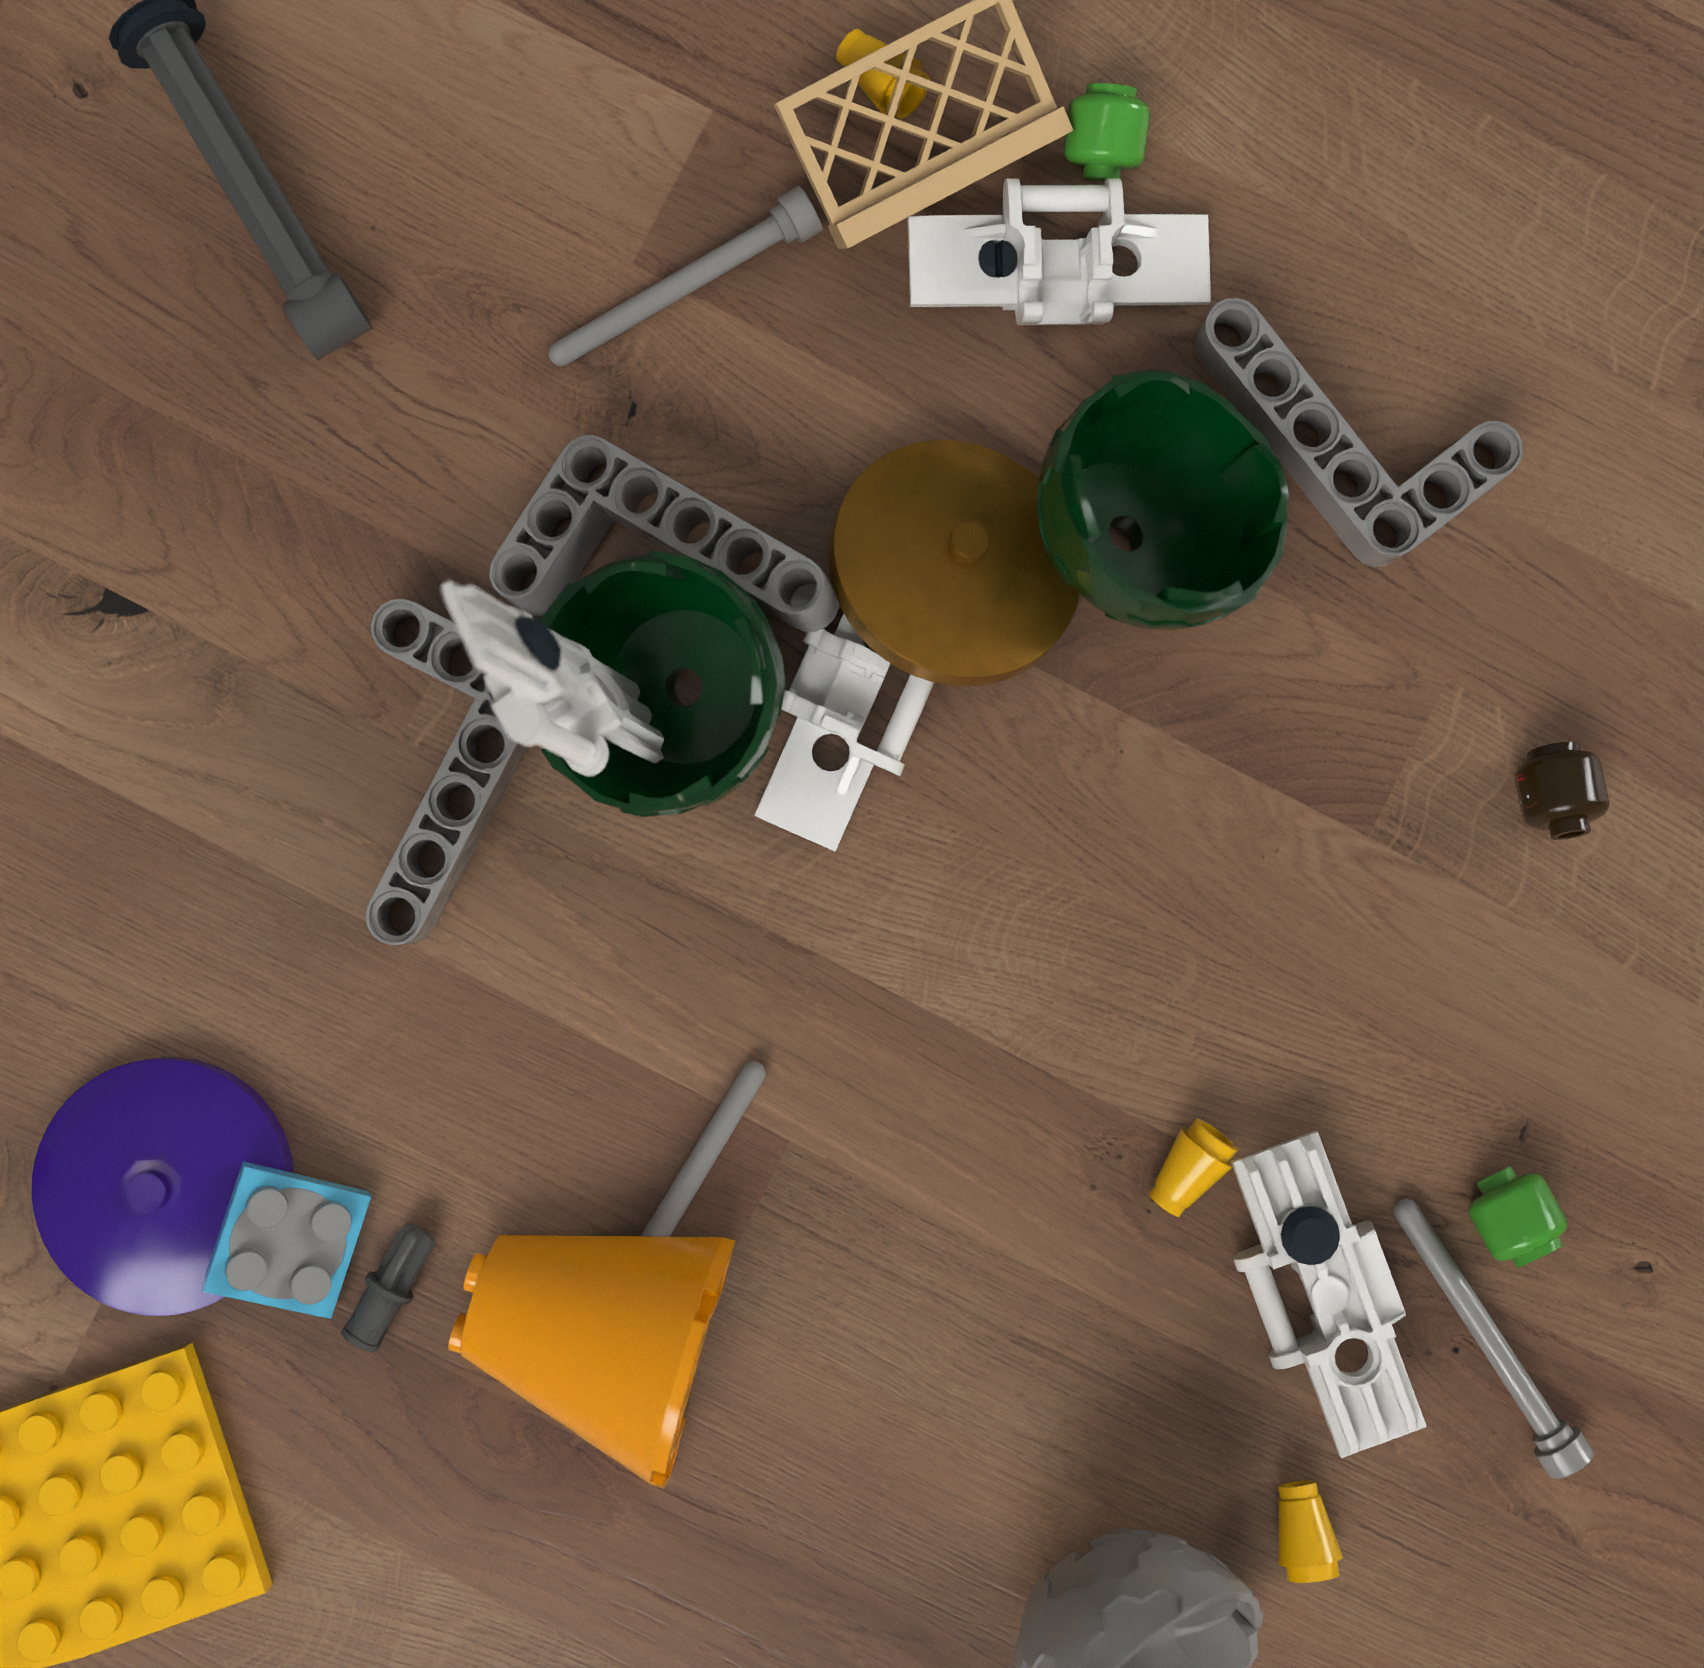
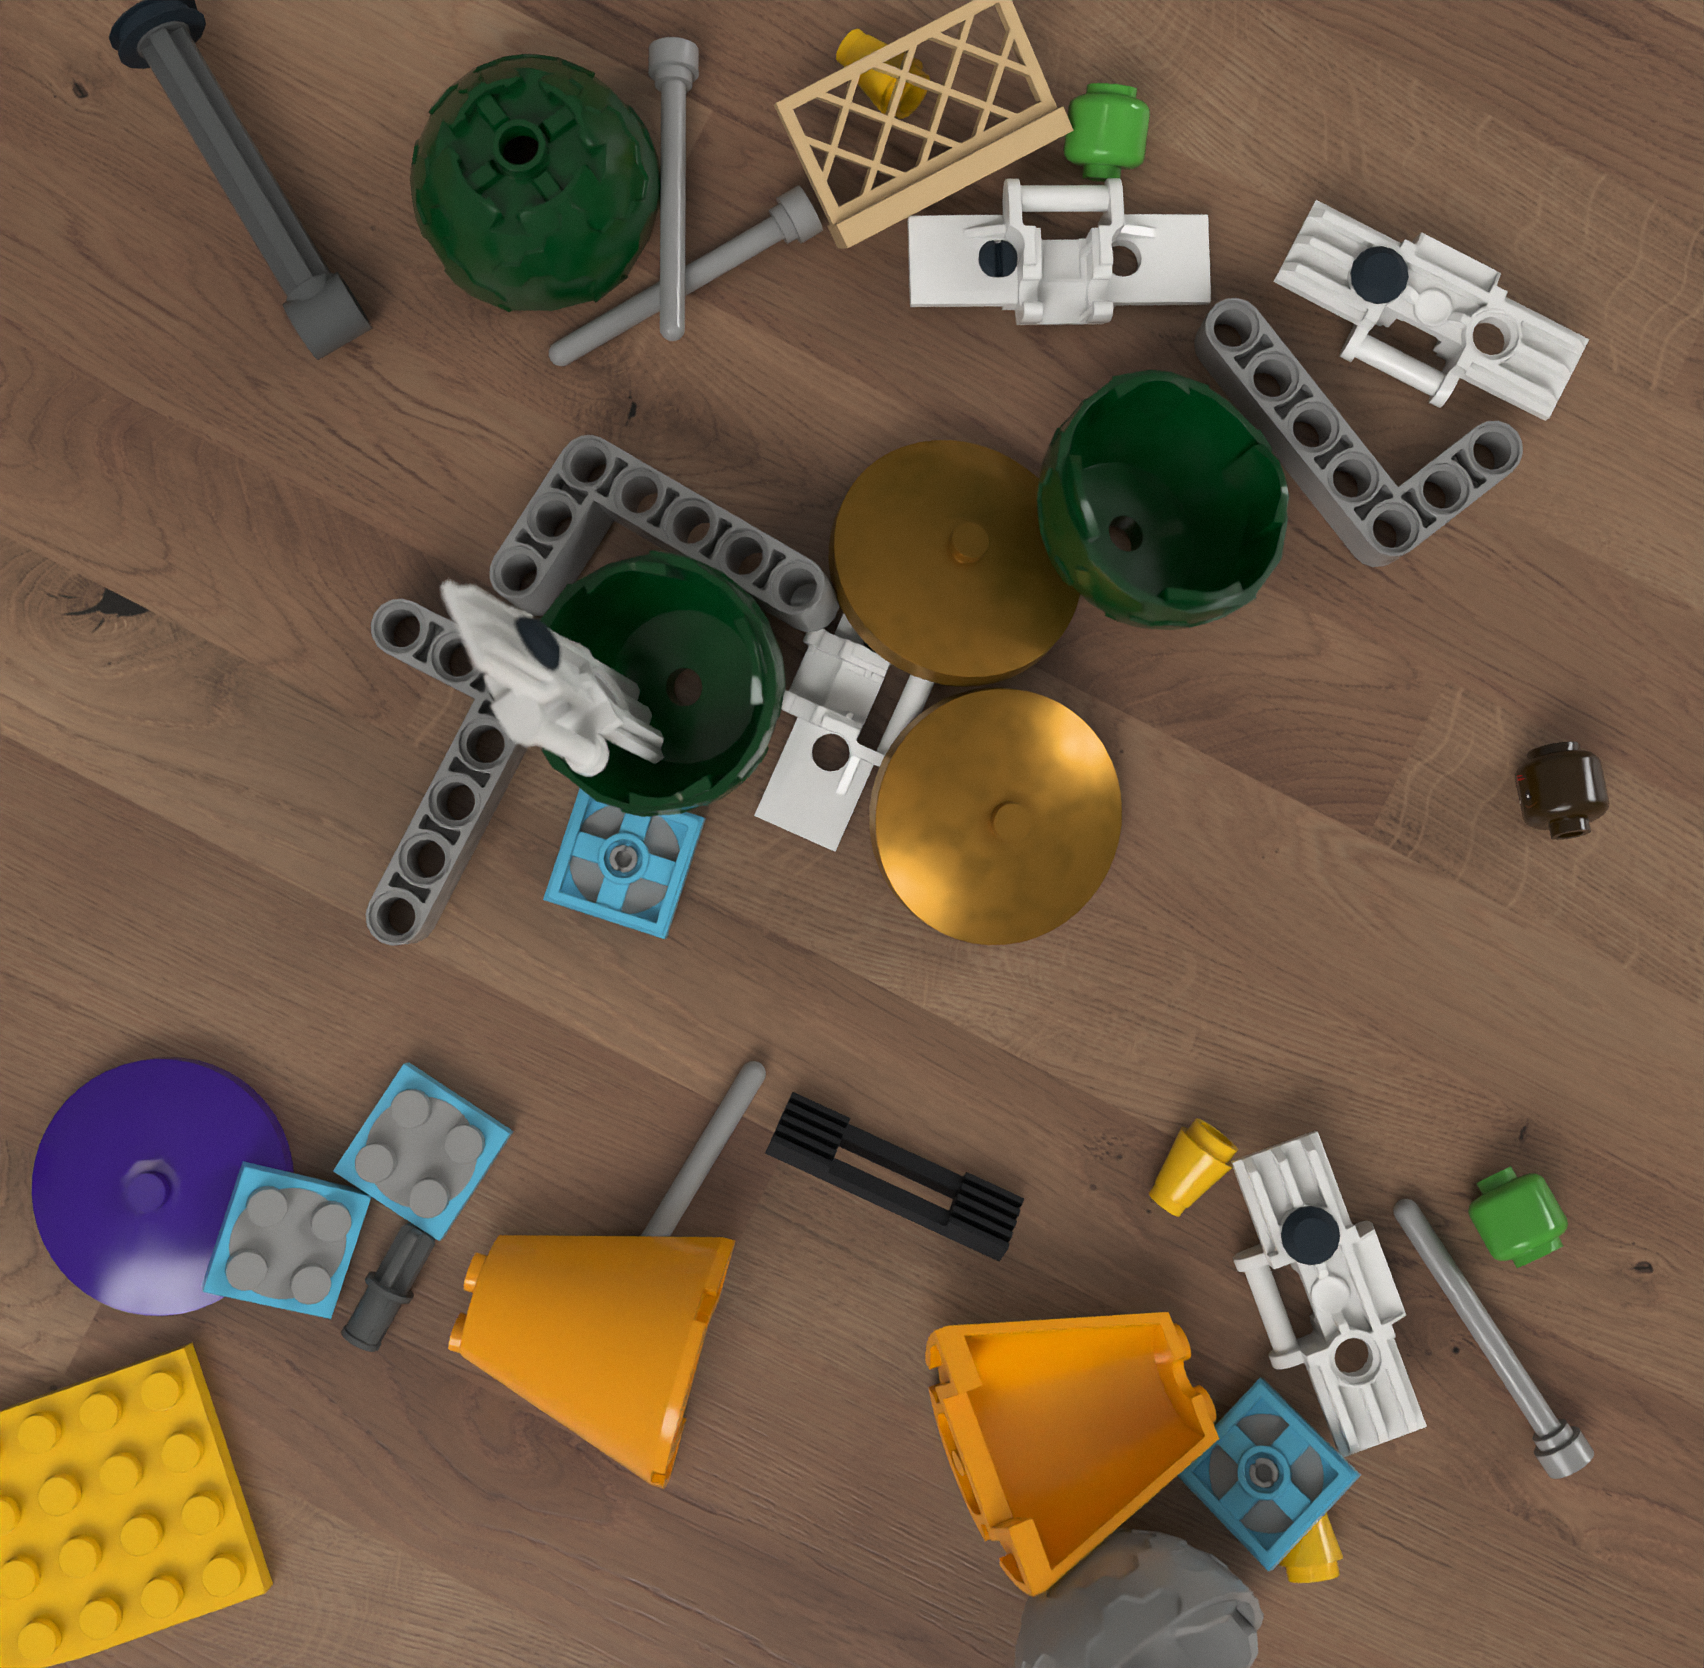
none -> light grey piece [333,1062,514,1241]
none -> dark green piece [410,54,660,312]
none -> medium azure piece [543,789,706,939]
none -> light grey piece [648,37,699,341]
none -> black container [765,1092,1024,1261]
none -> pearl gold dish [869,687,1122,945]
none -> light orange cone [925,1312,1219,1596]
none -> medium azure piece [1177,1377,1361,1571]
none -> white piece [1273,200,1589,421]

